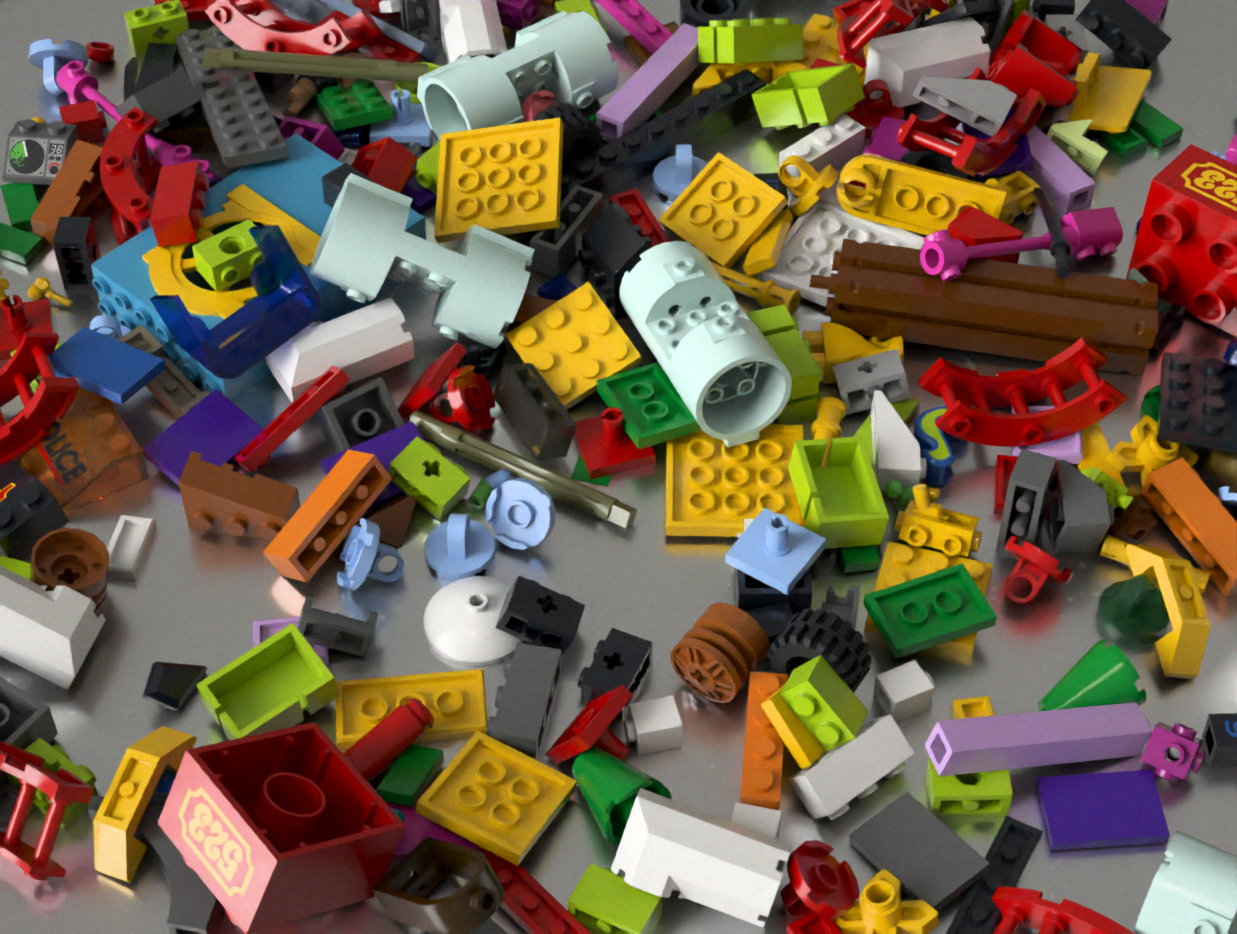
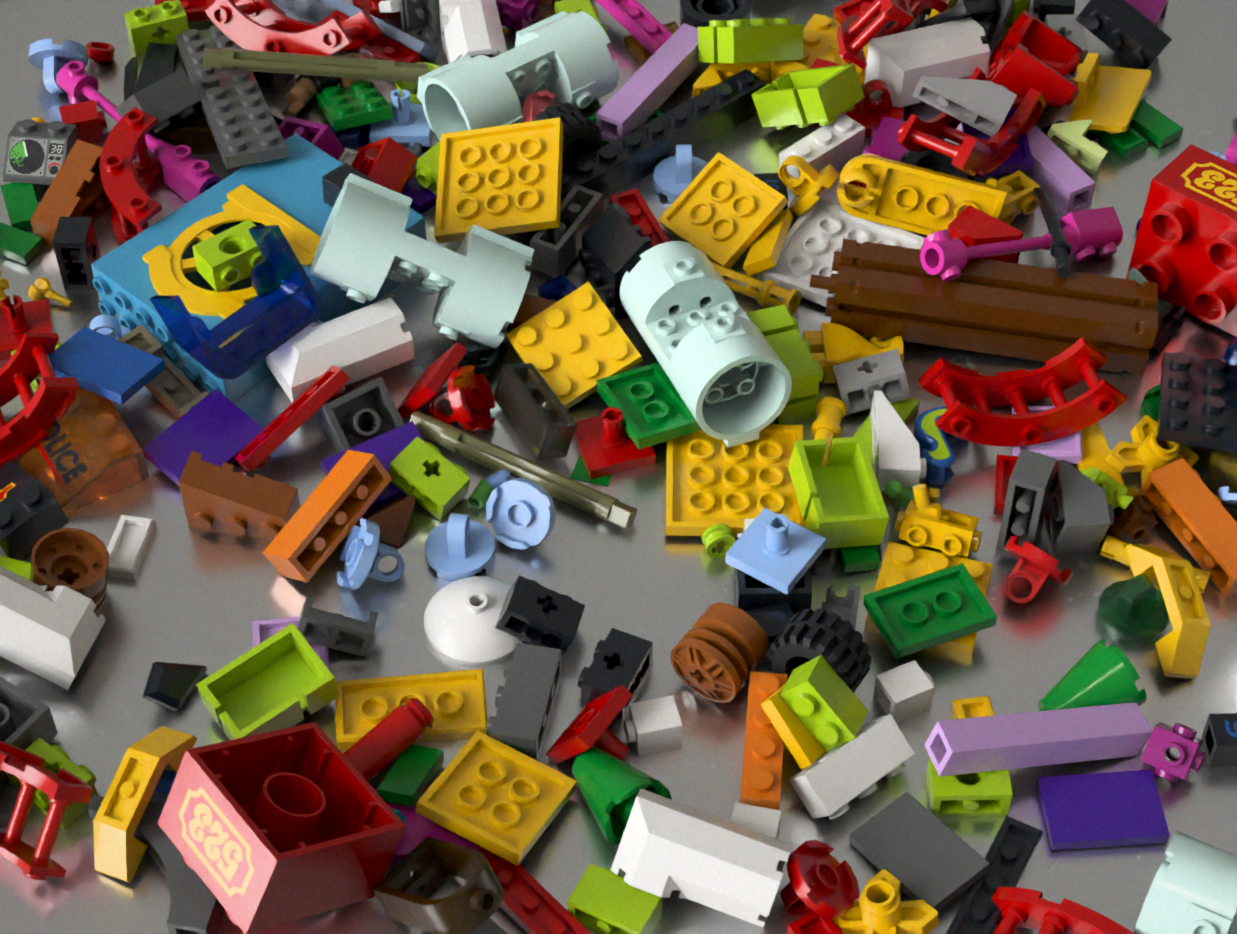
red brick [150,161,210,247] -> none
none -> lime bush [702,524,735,558]

